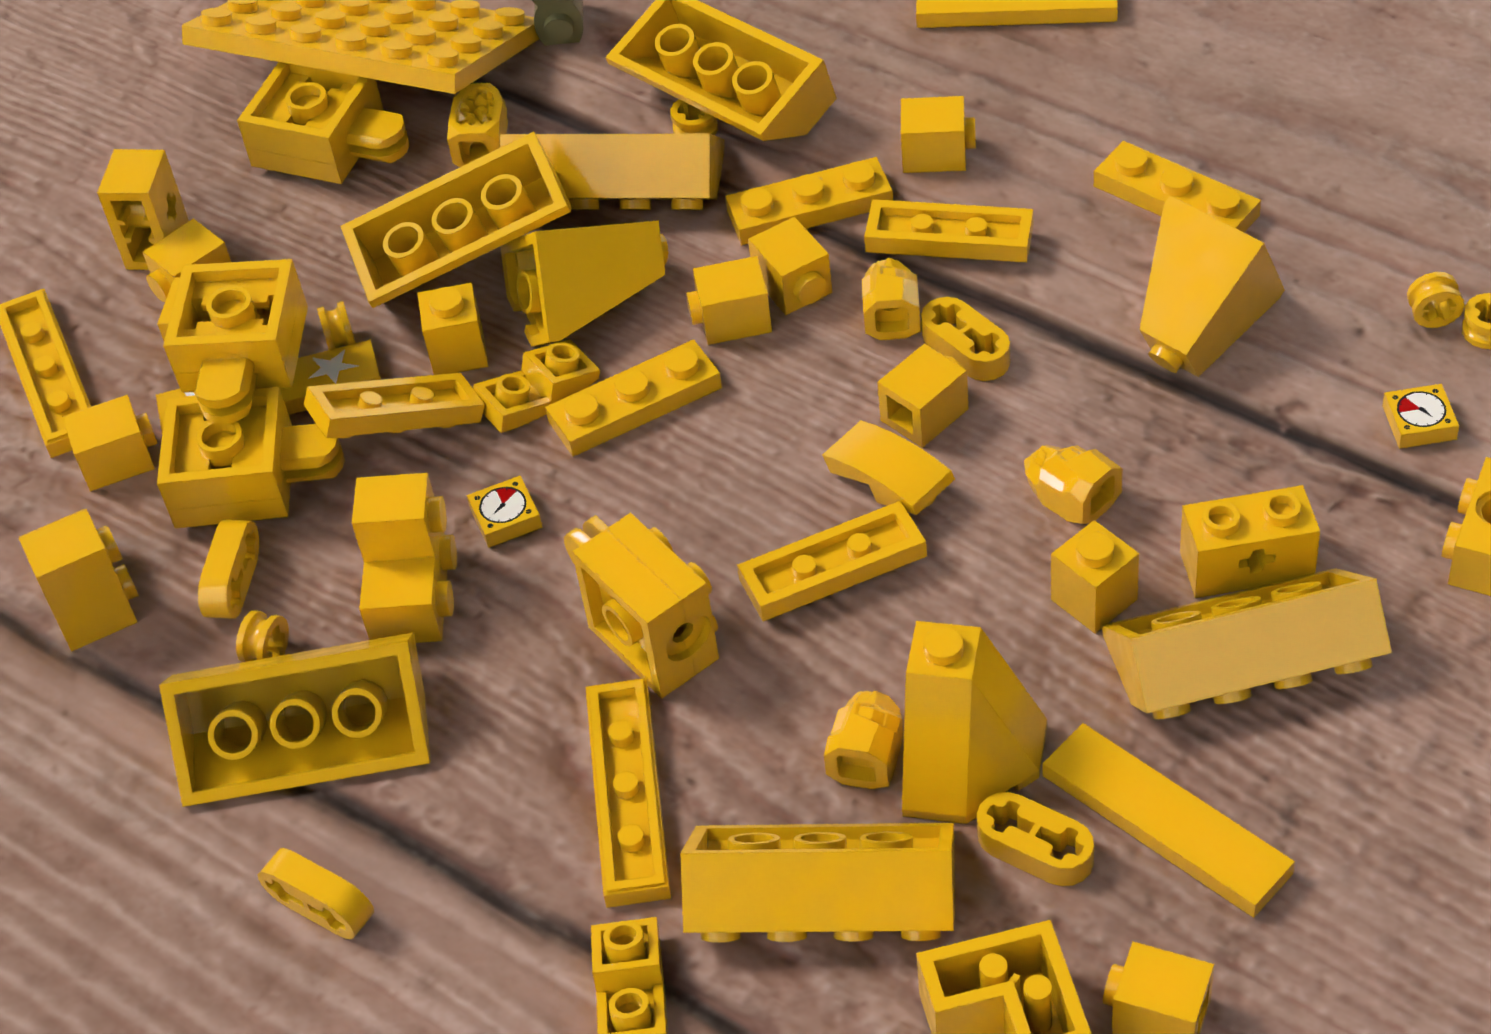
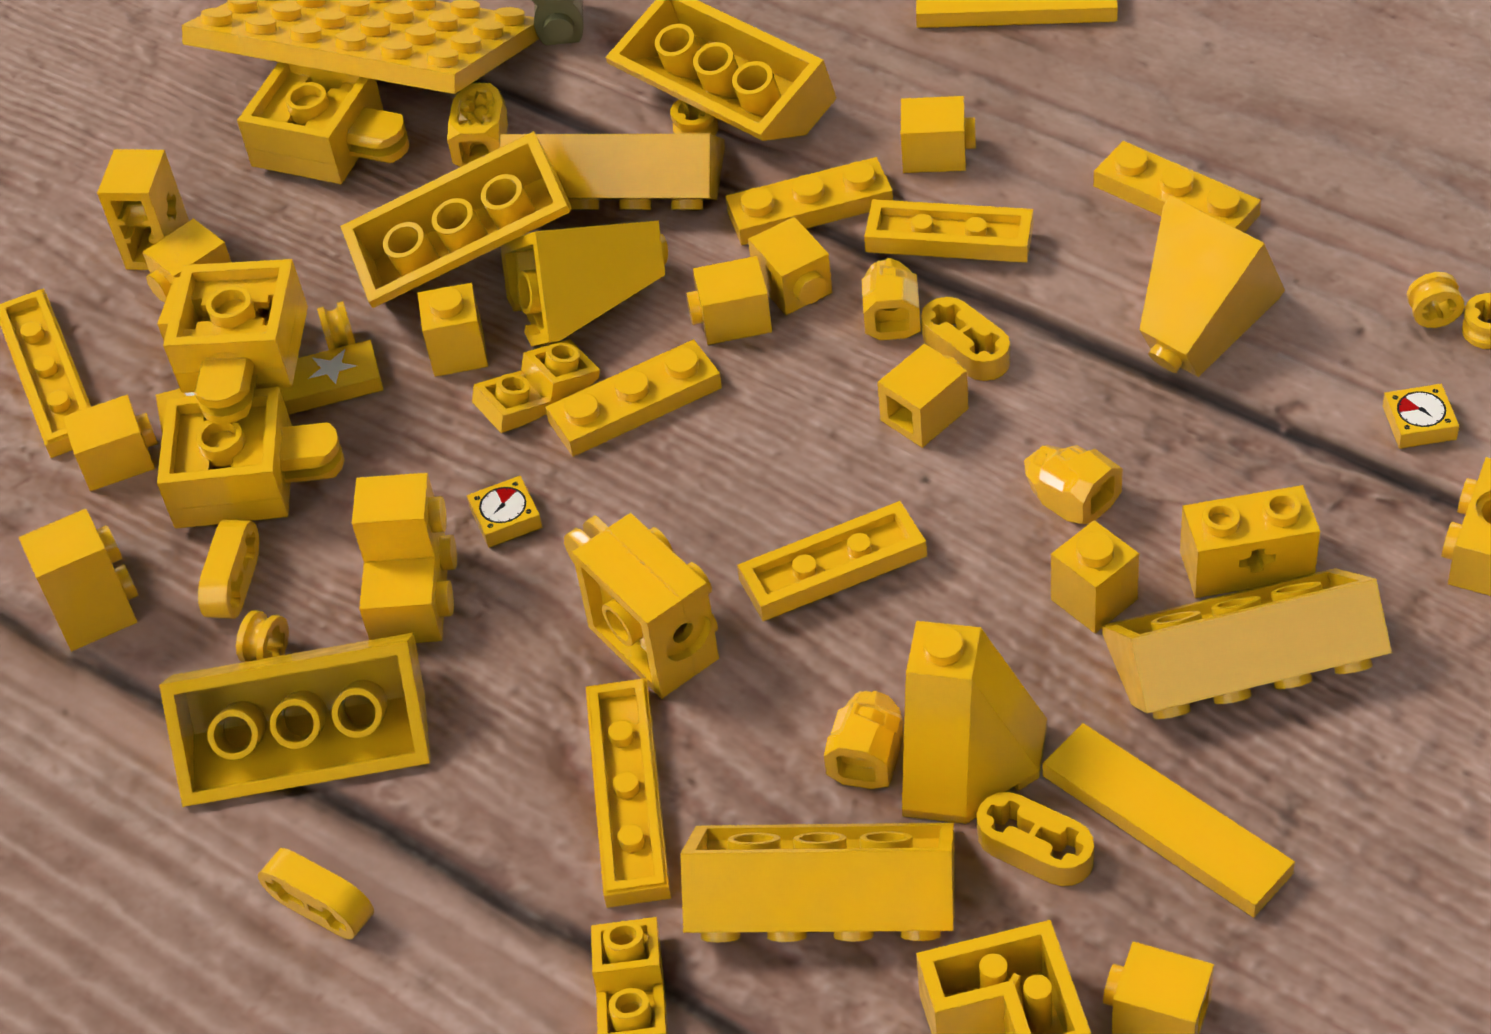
yellow plate [304,373,485,438] -> none
yellow slope [822,420,955,515] -> none

